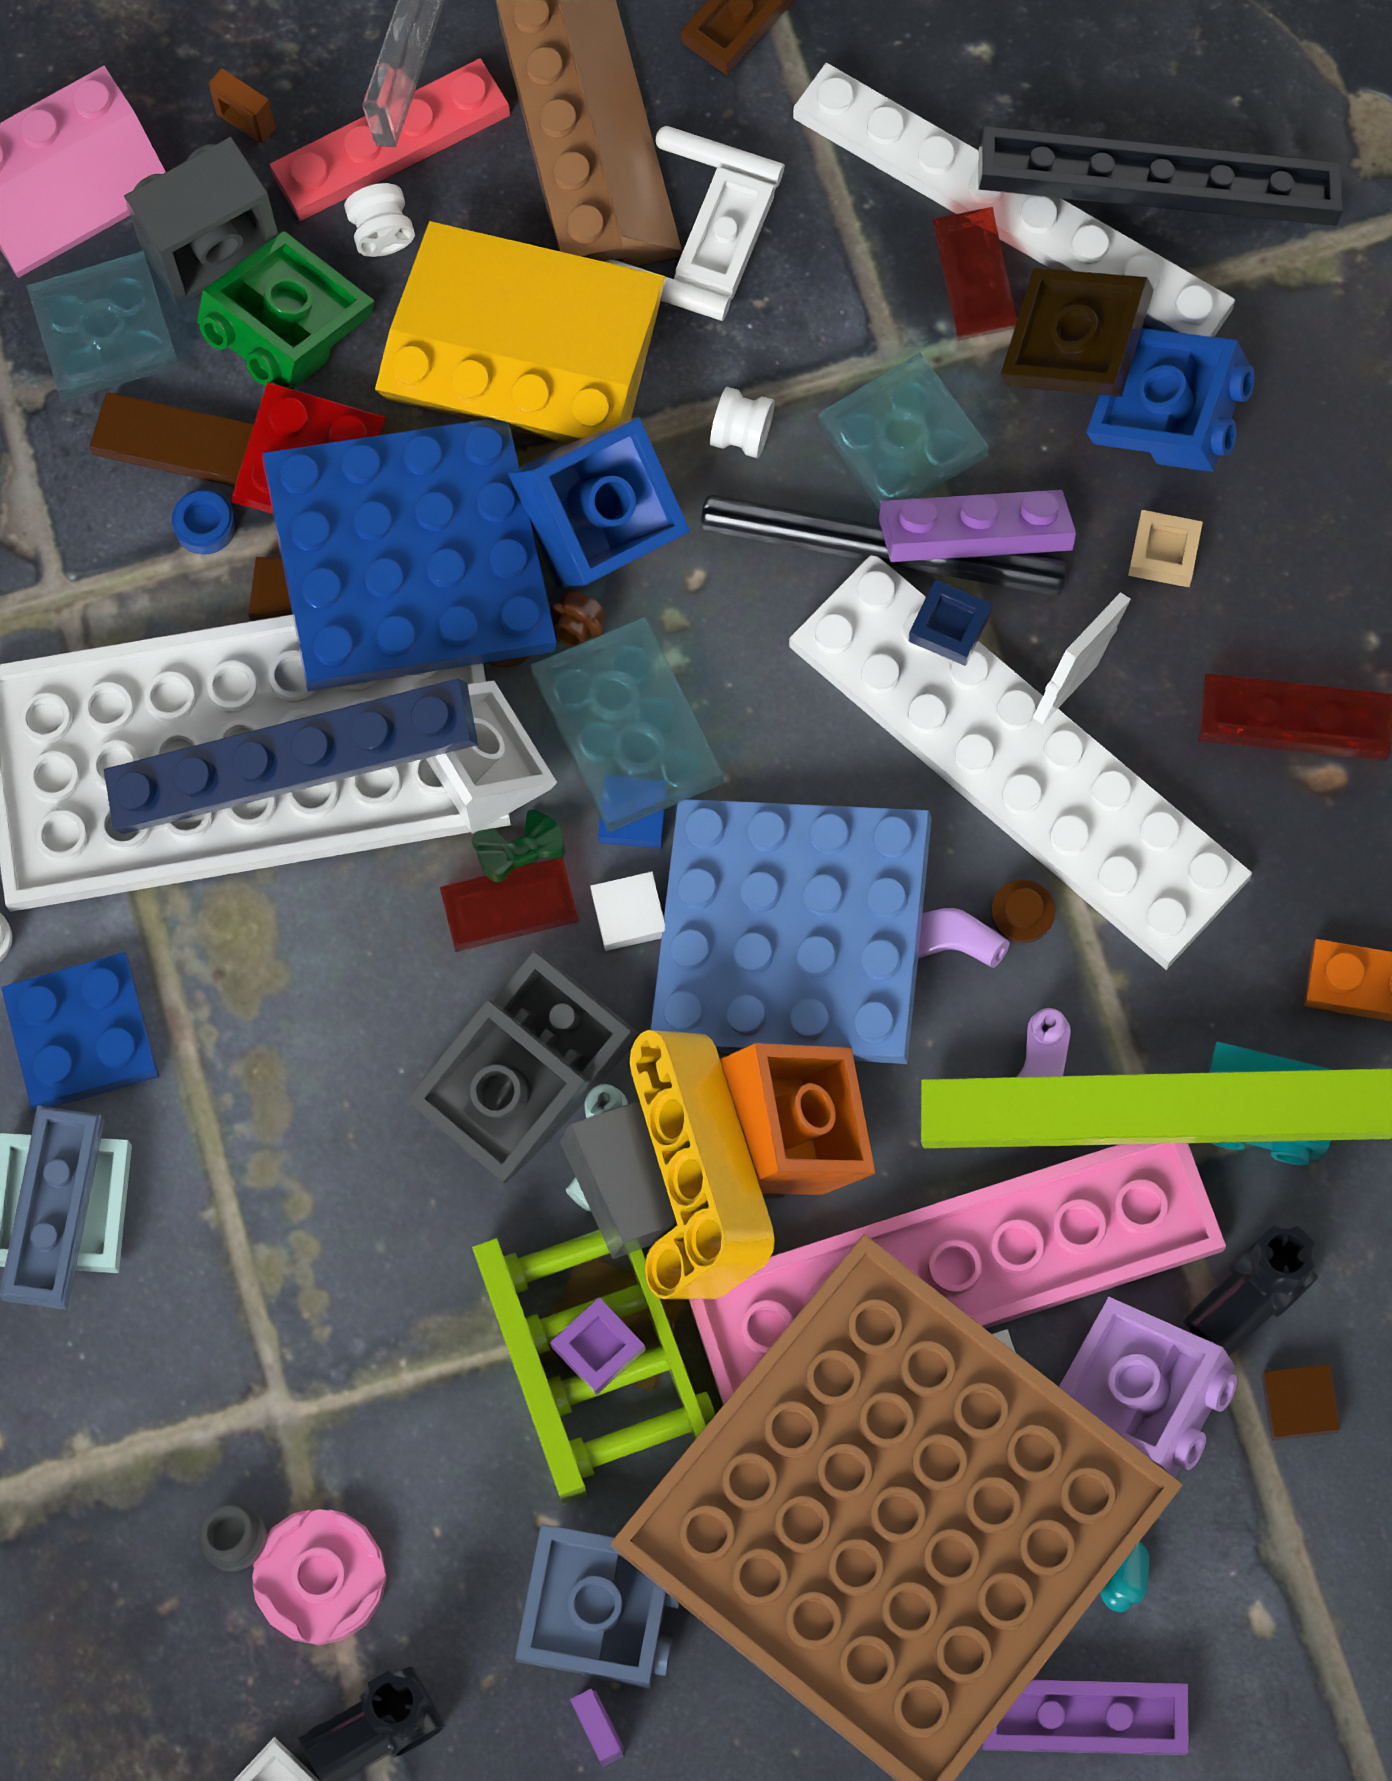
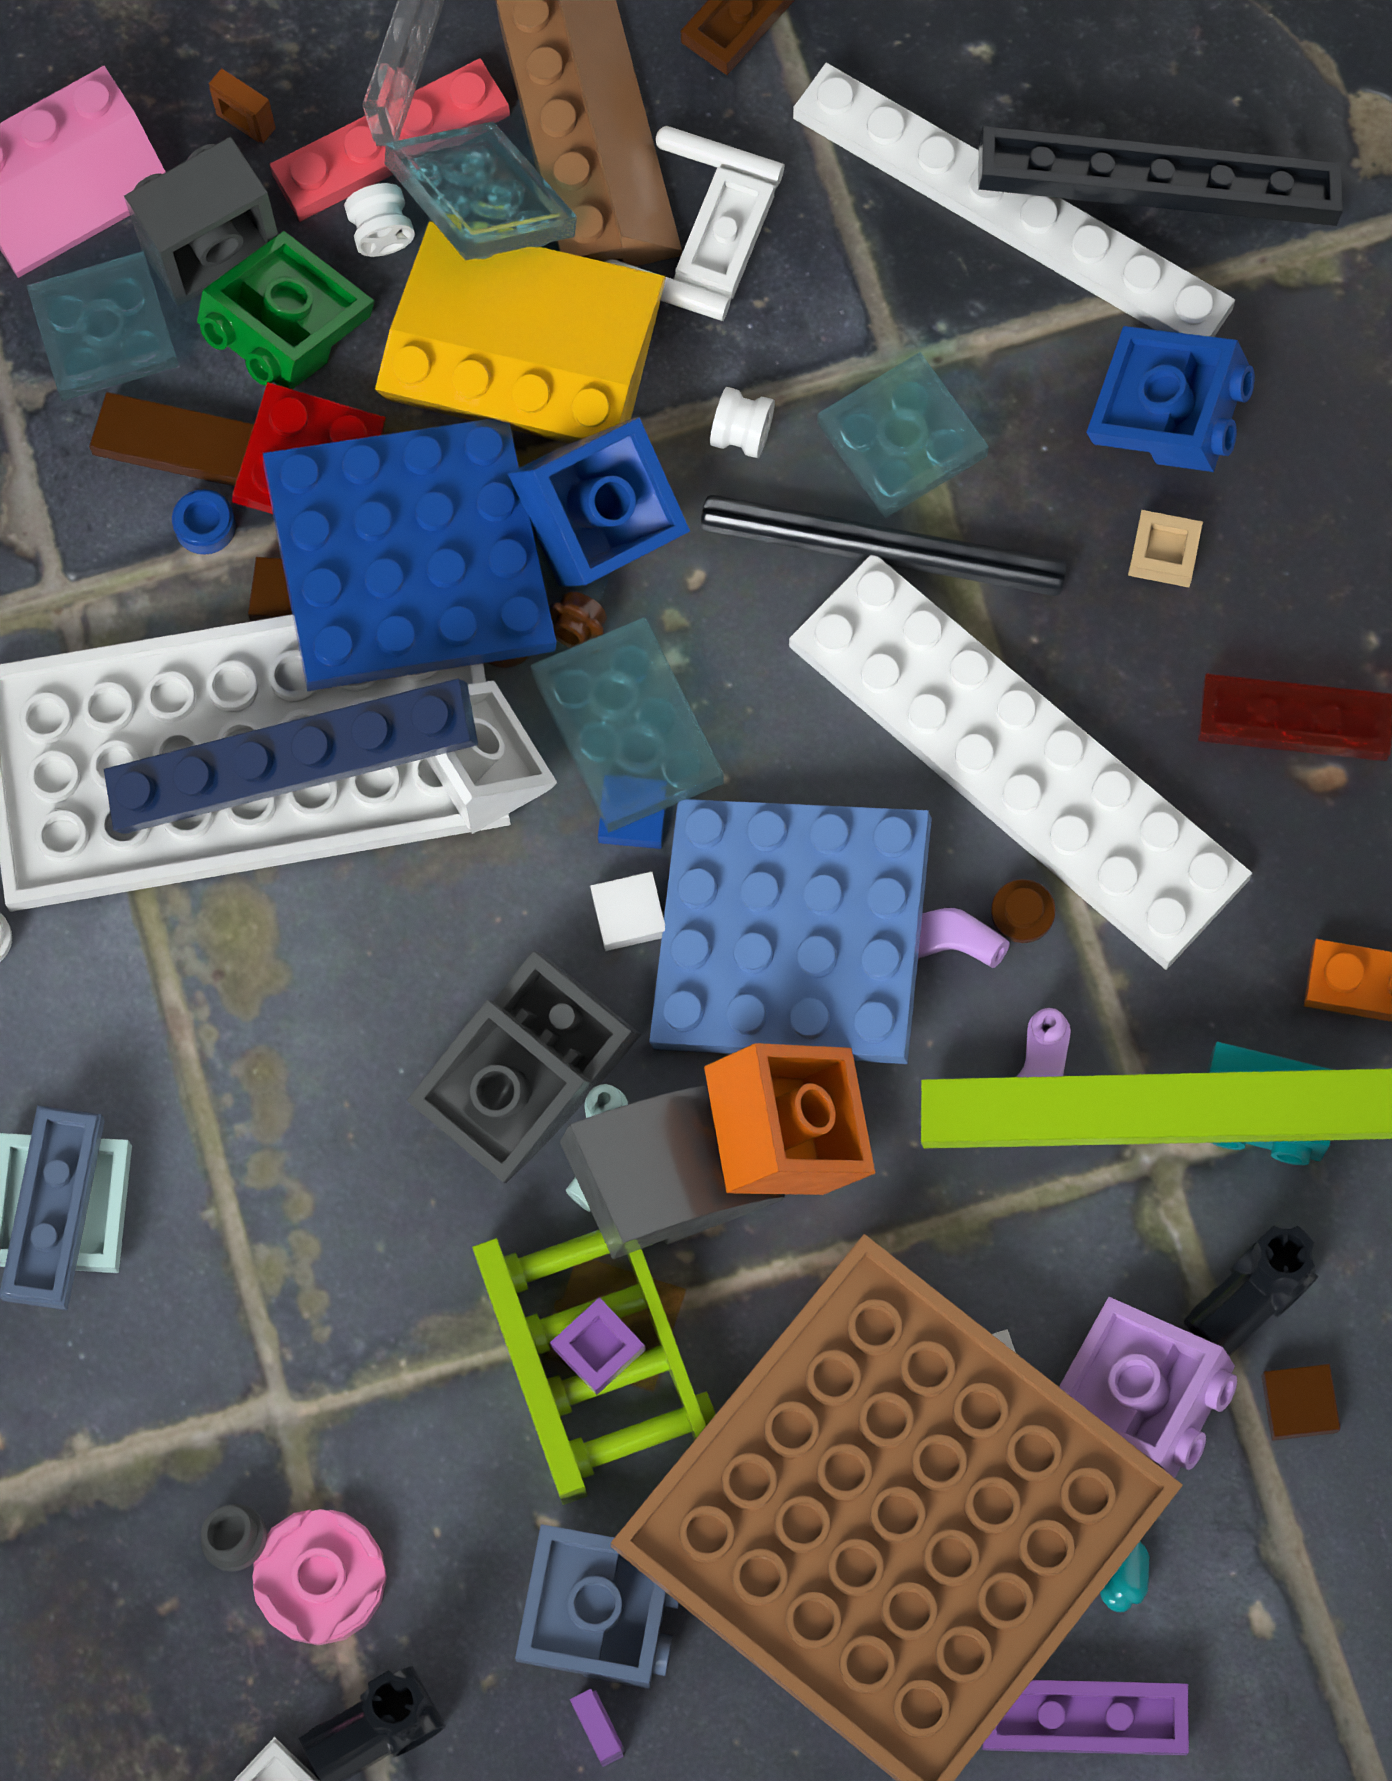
blue plate [1,952,159,1112] -> none
clear red tile [440,857,579,952] -> none
dark green piece [471,810,566,883] -> none
yellow beam [630,1030,775,1299] -> none
bright pink plate [688,1143,1226,1405] -> none
medium lavender plate [879,490,1076,562] -> none
dark blue plate [908,579,993,666] -> none
clear red plate [932,206,1017,341] -> none
dark brown plate [1001,268,1154,397] -> none
white piece [1033,592,1131,725] -> none
none -> clear light blue plate [384,121,577,261]

